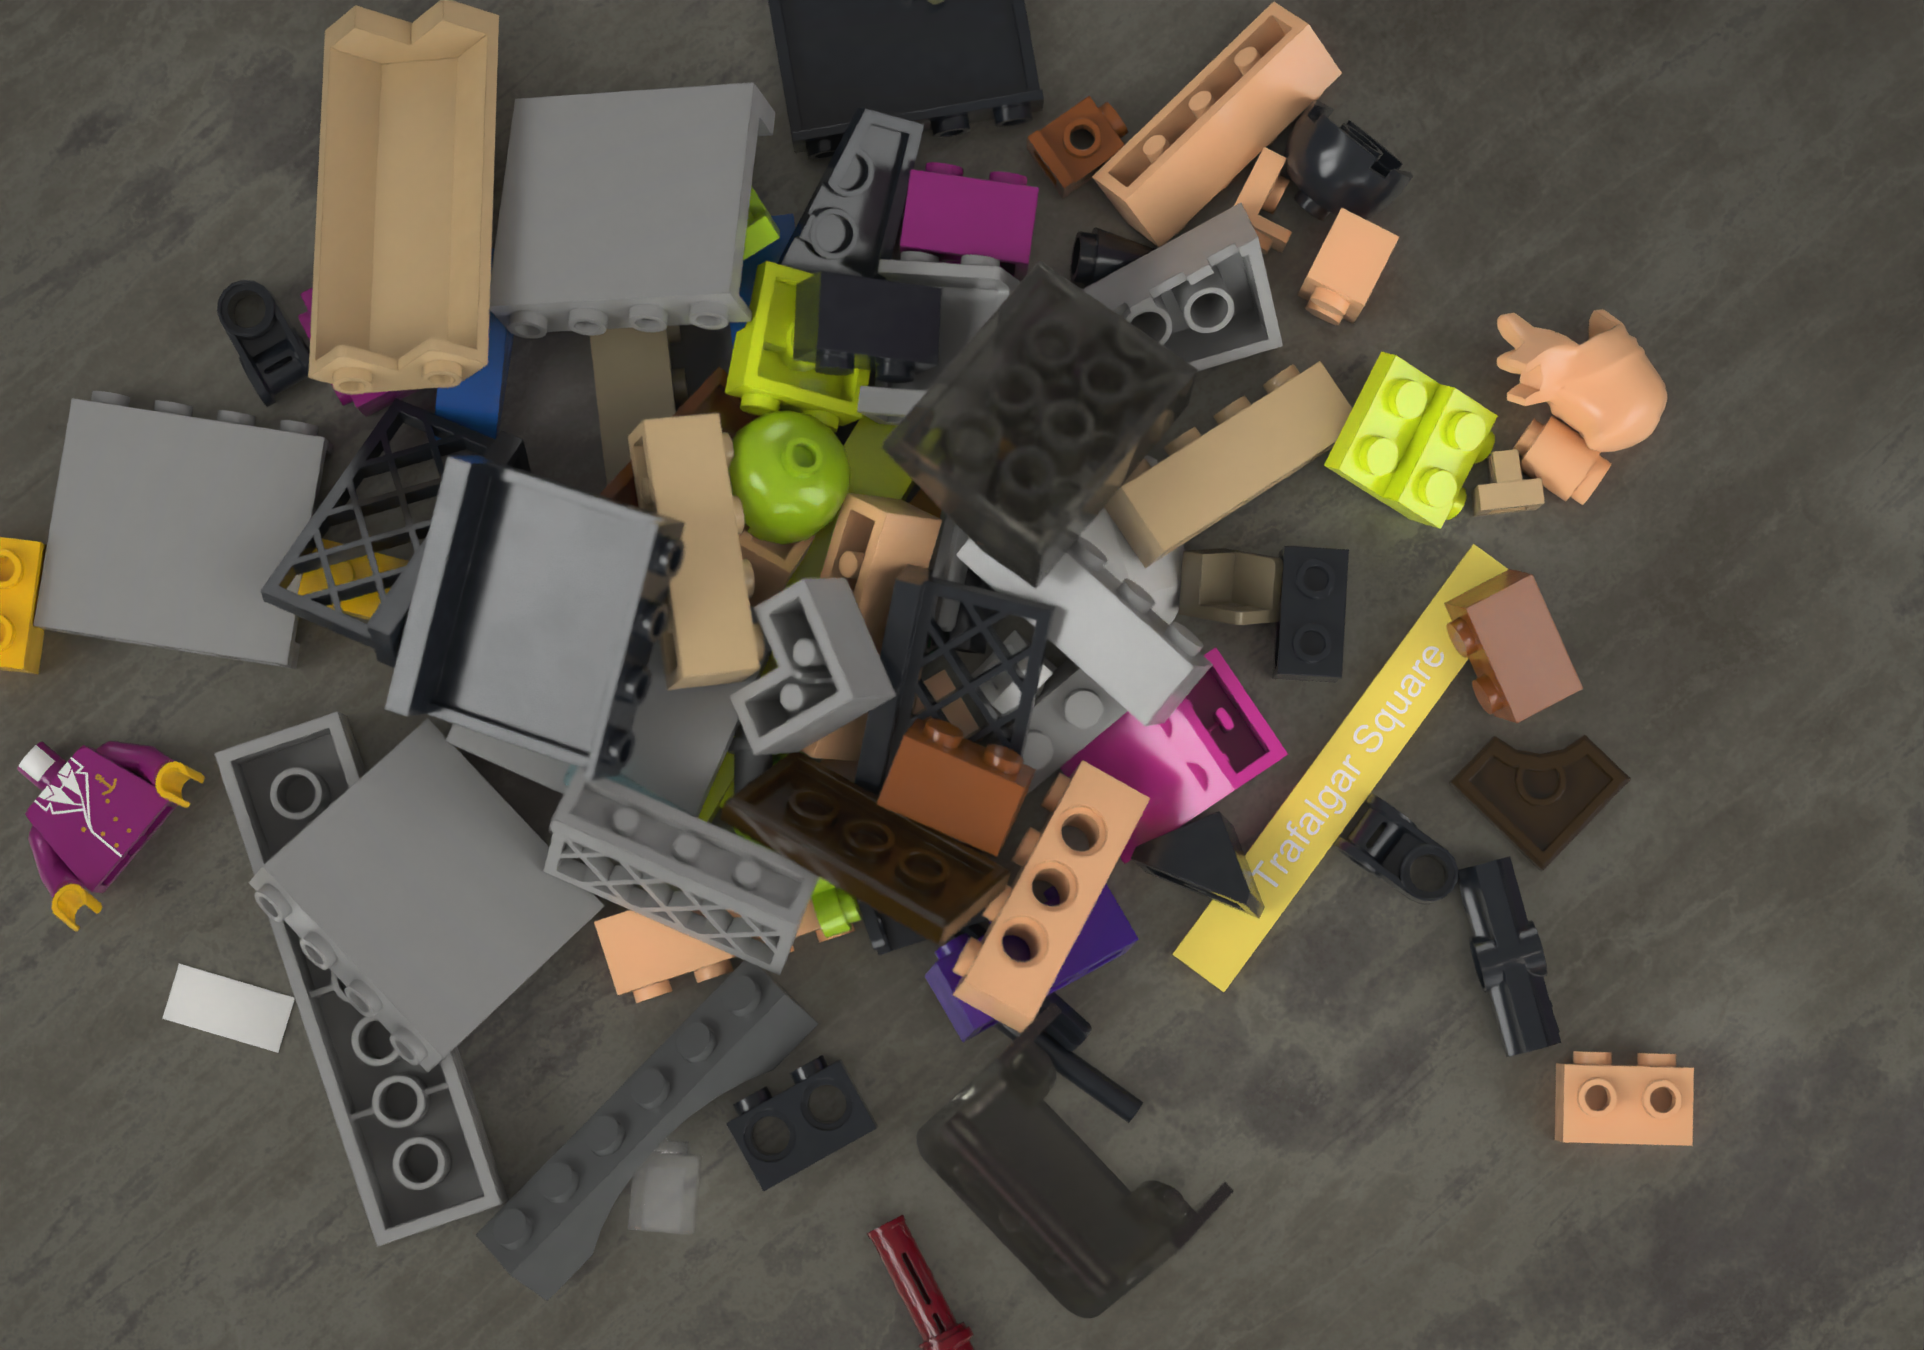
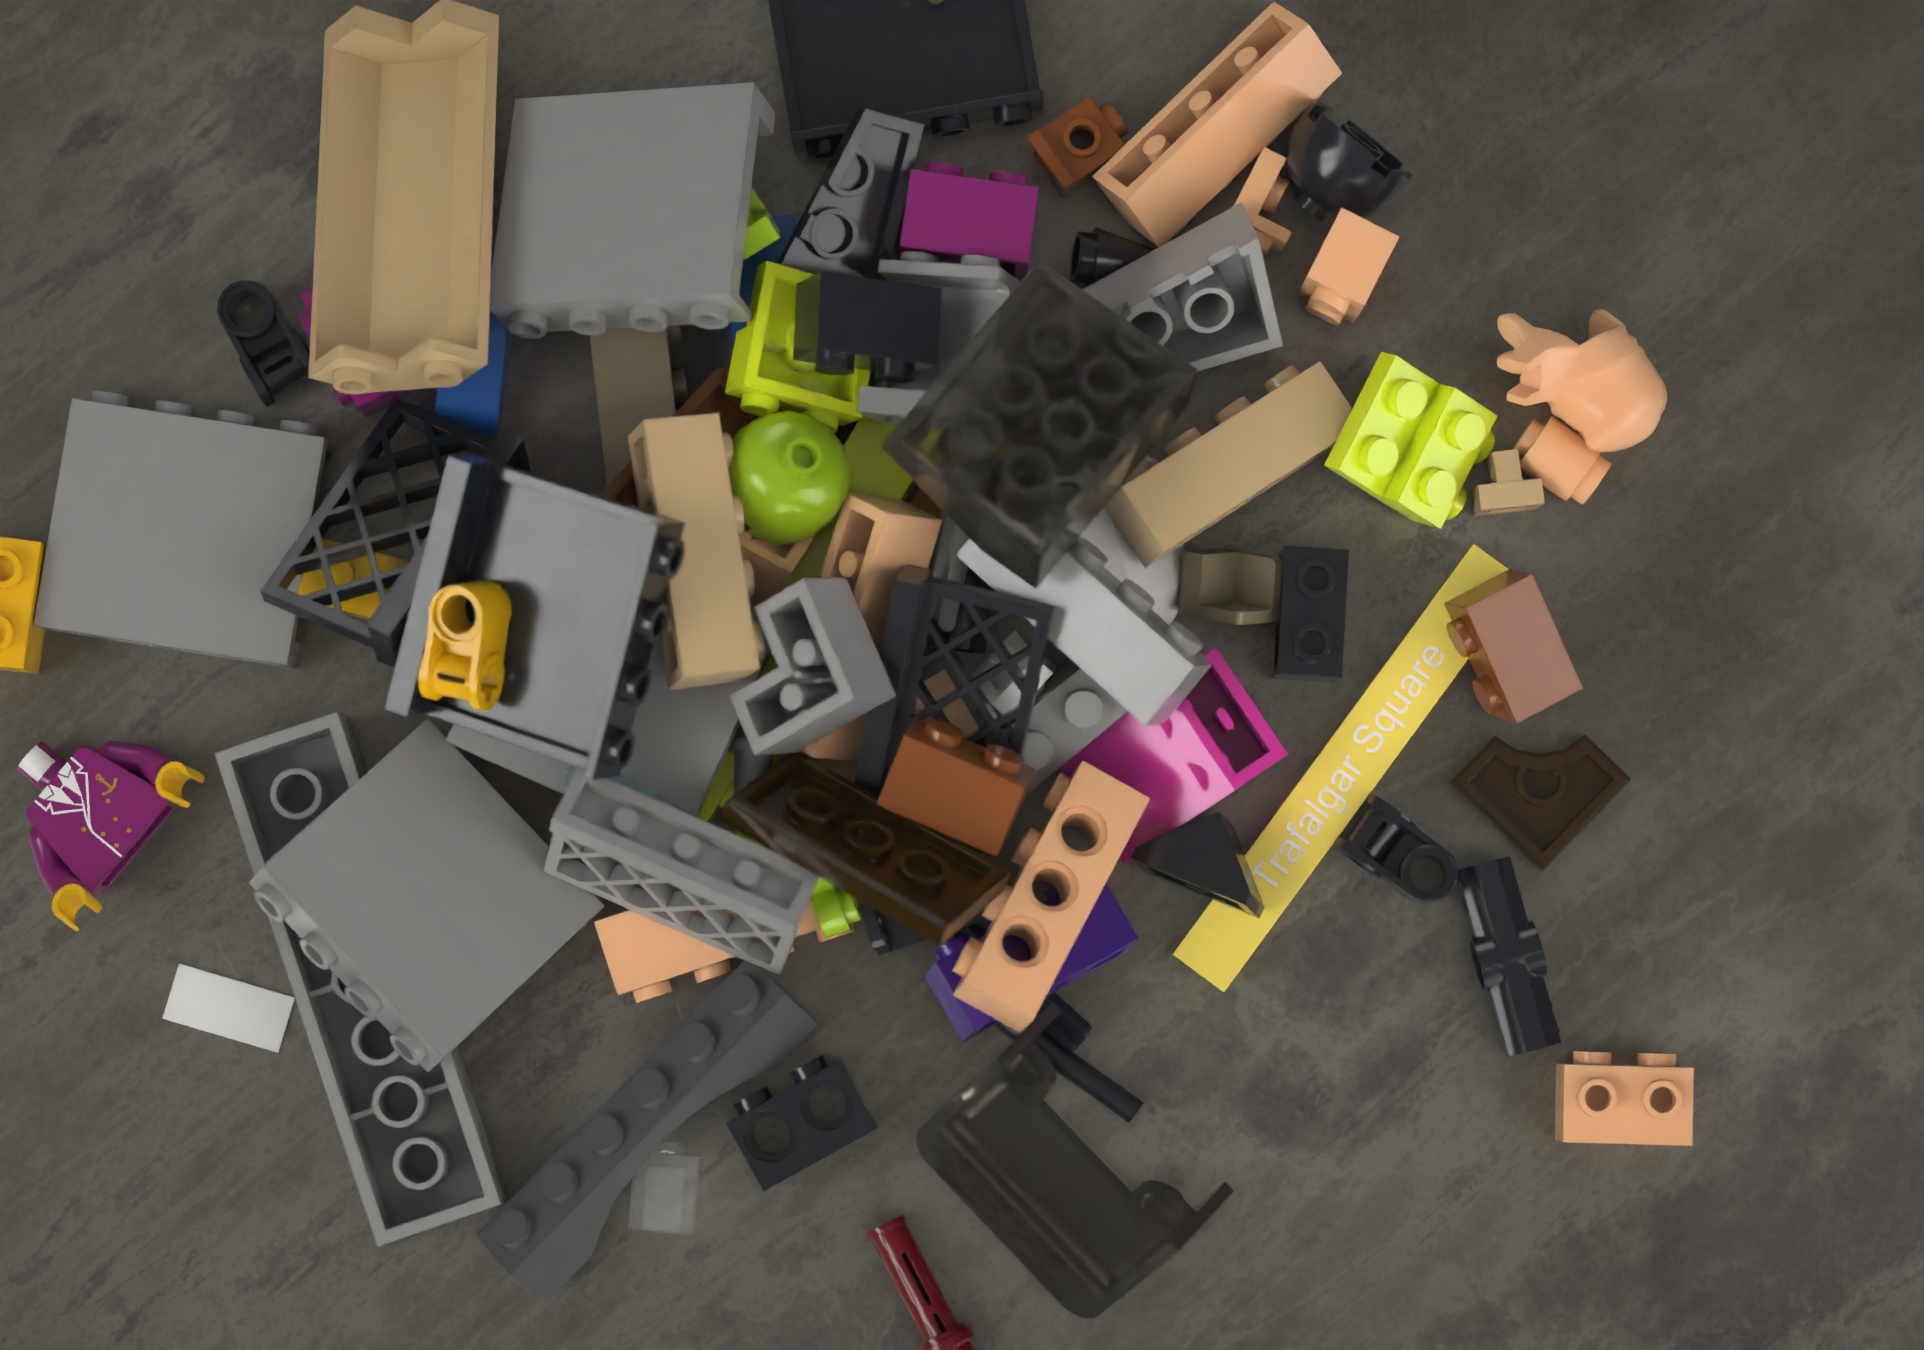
none -> yellow piece [418,580,512,712]

